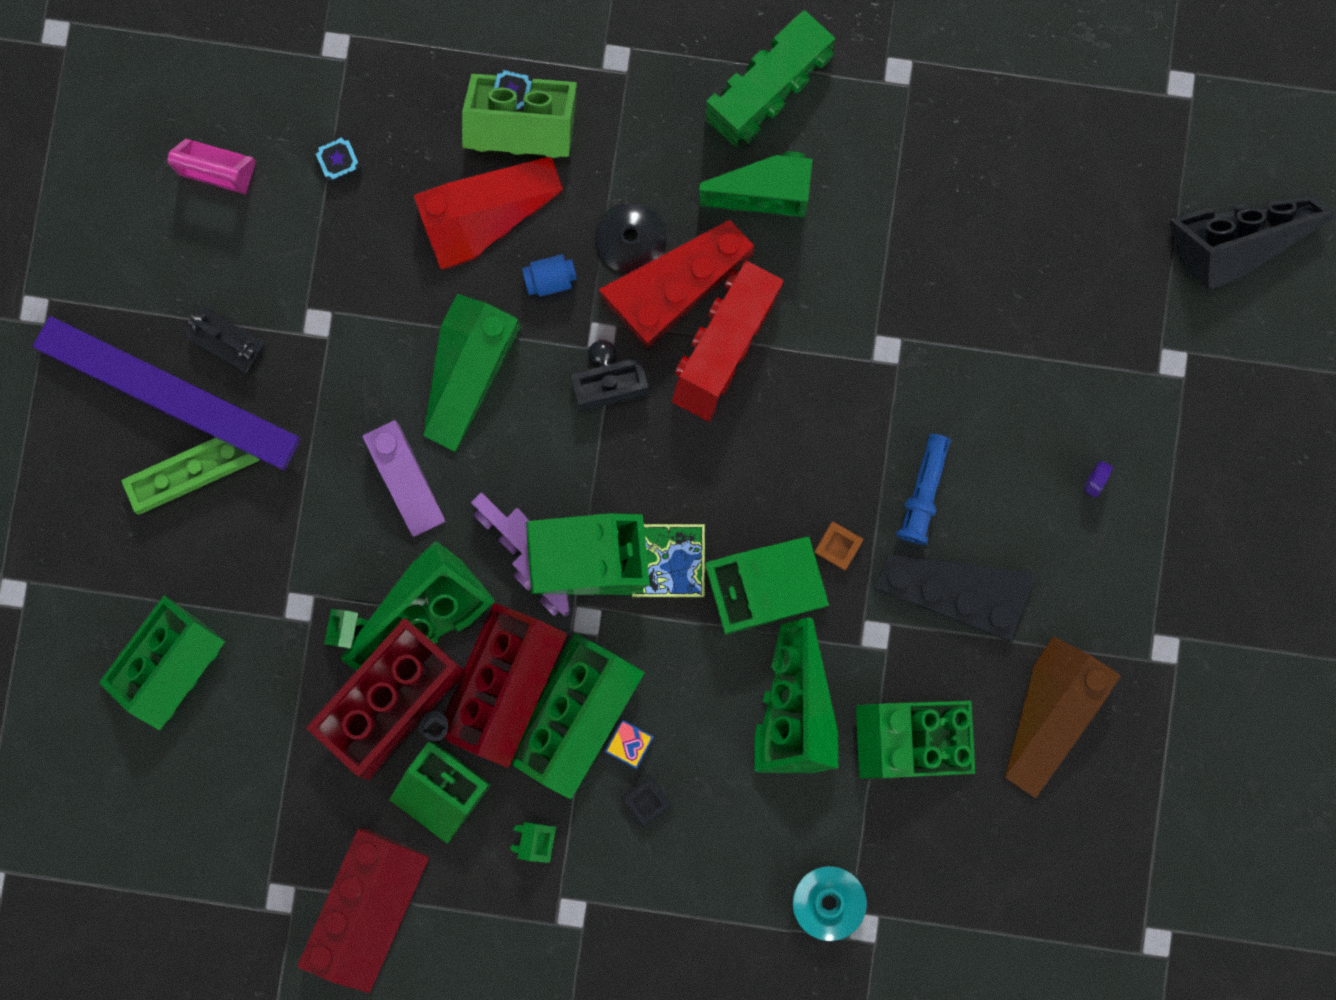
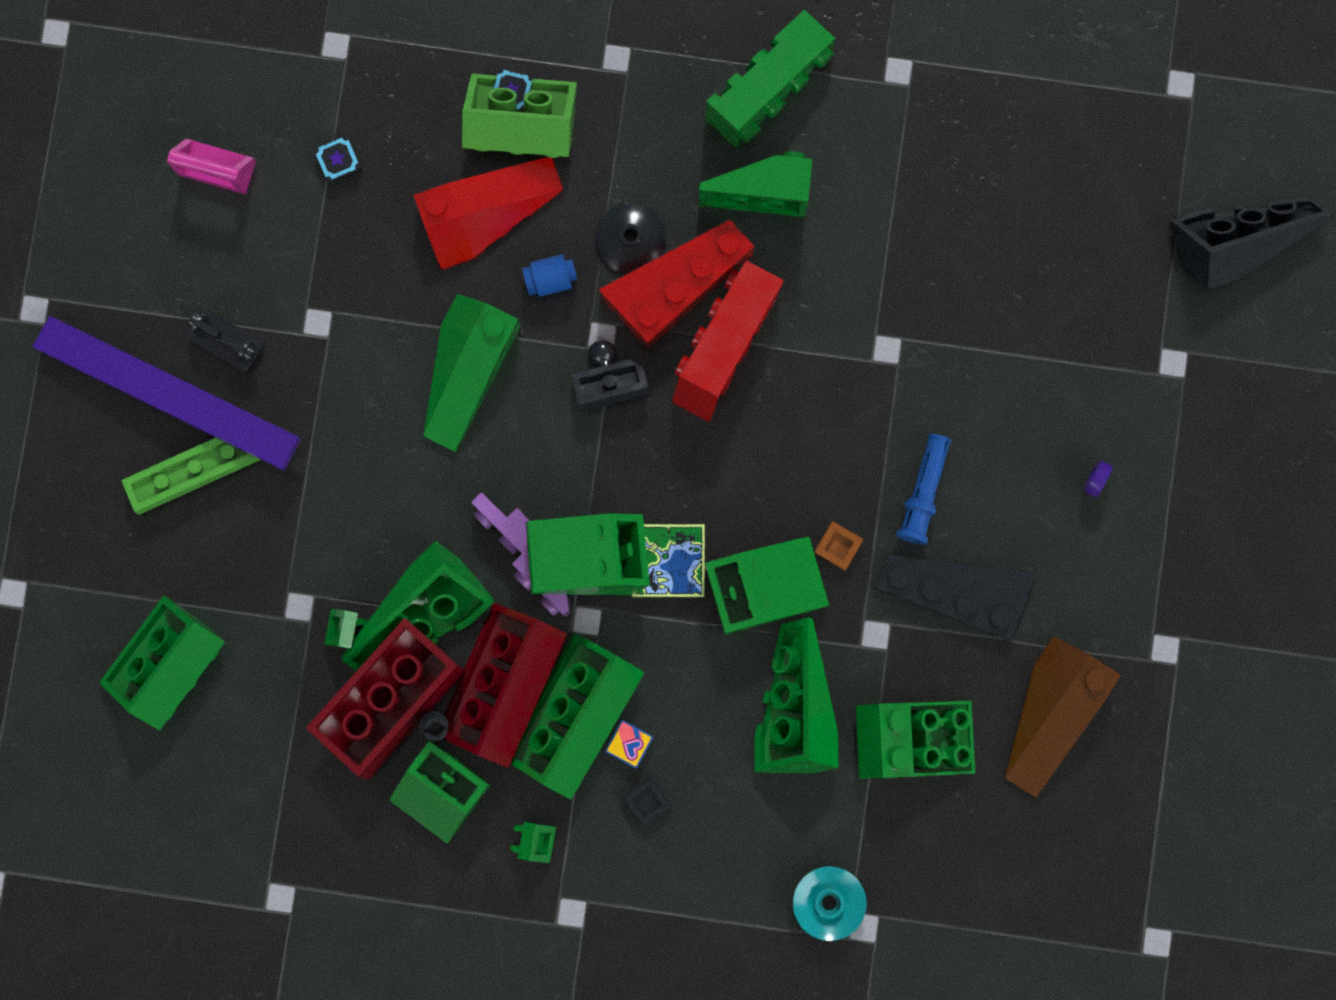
dark red slope [297,828,430,993] -> none
medium lavender slope [363,420,446,537] -> none

